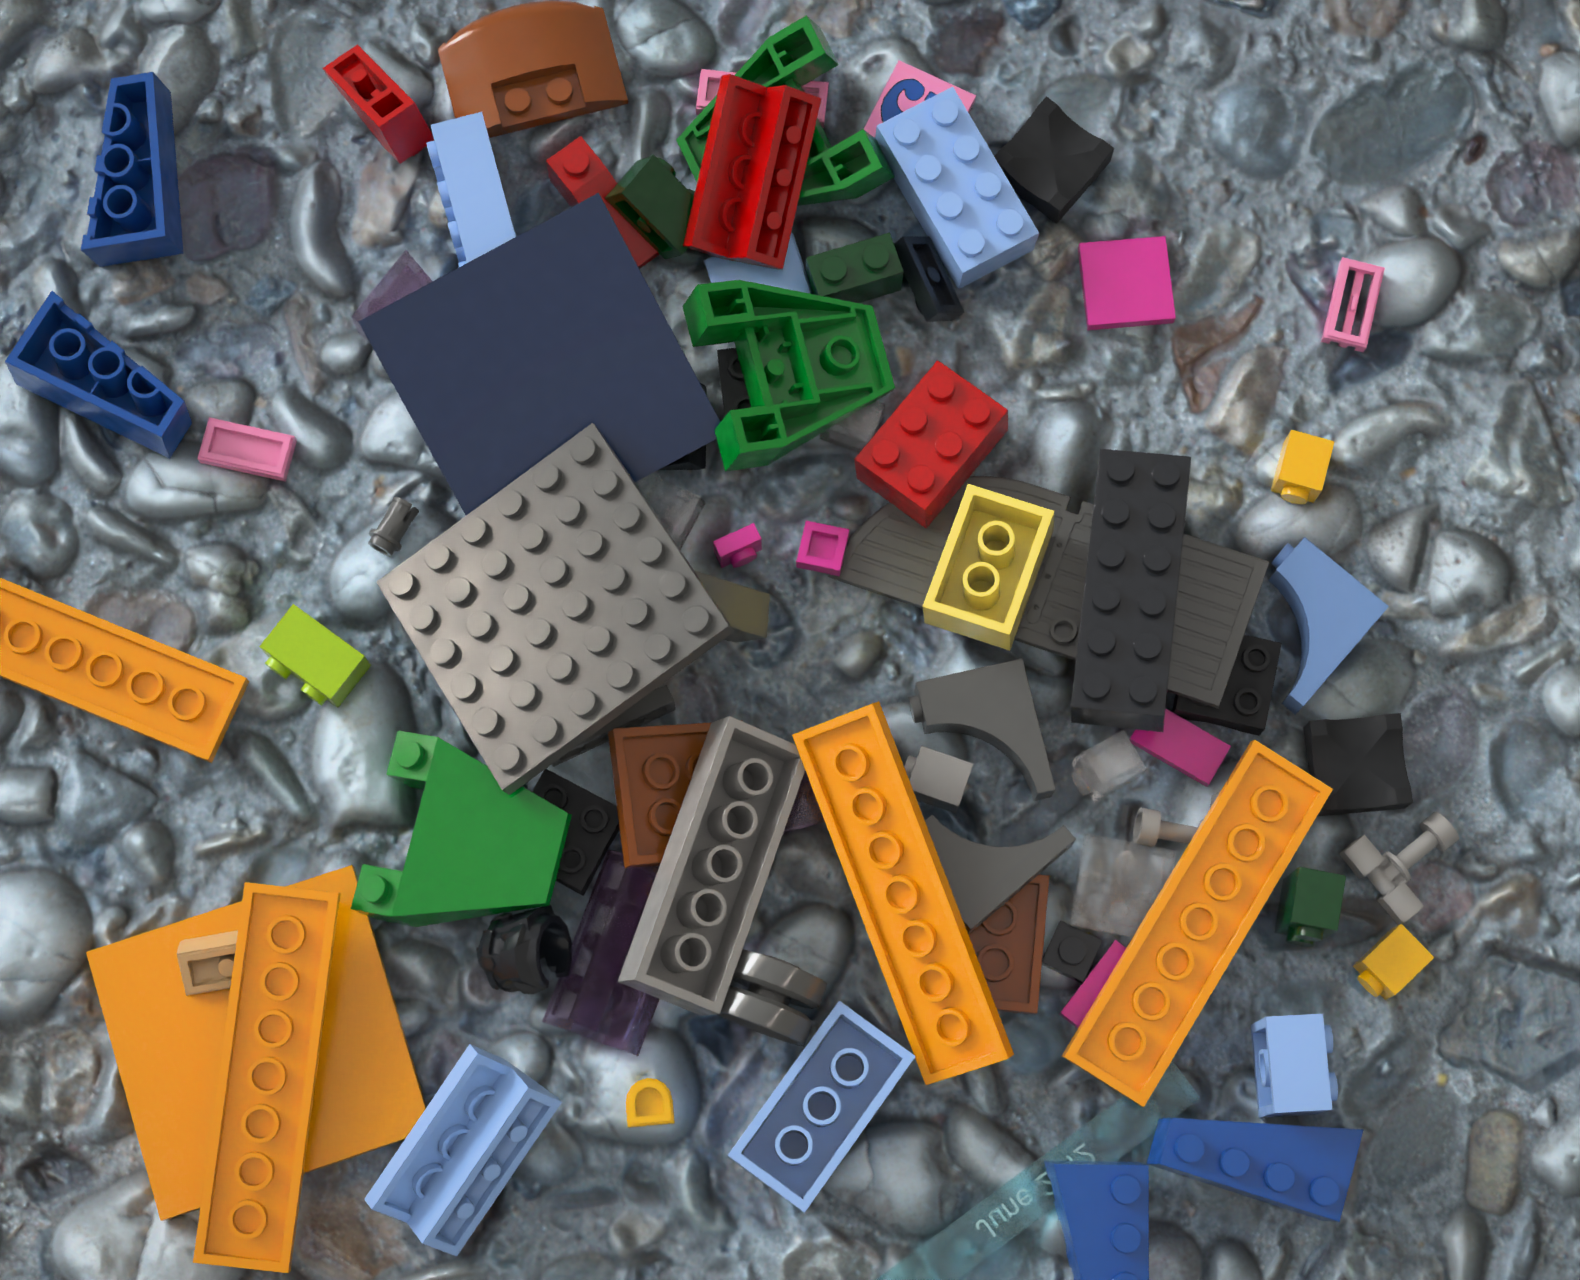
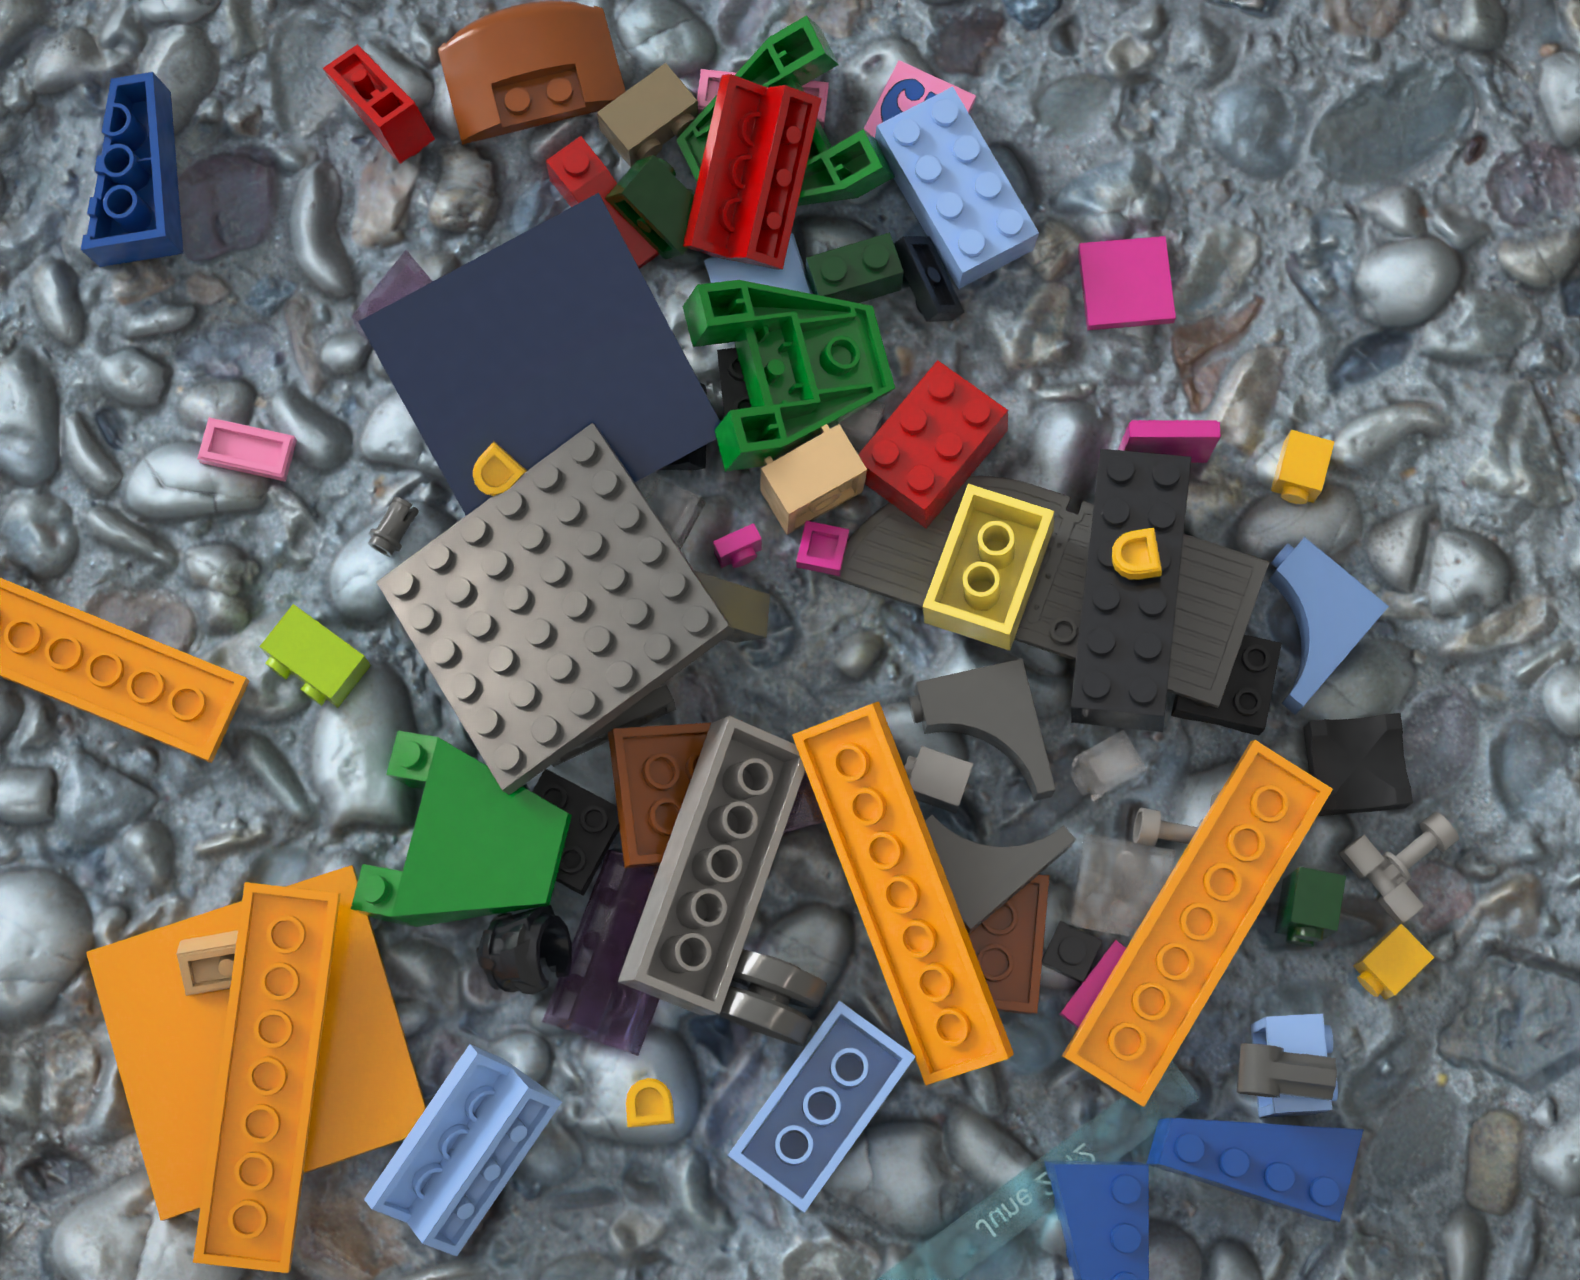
blue wedge [5,291,192,459] -> none
light blue brick [426,112,516,267] -> none
black brick [994,96,1114,224] -> none
dark pink tile [1128,709,1231,787] -> none
bright pink tile [1321,257,1385,352] -> none
none -> yellow tile [473,441,527,496]
none -> dark tan brick [597,63,699,167]
none -> tan container [760,424,867,535]
none -> yellow tile [1112,528,1162,580]
none -> dark pink tile [1118,420,1221,463]
none -> dark grey piece [1237,1043,1337,1100]

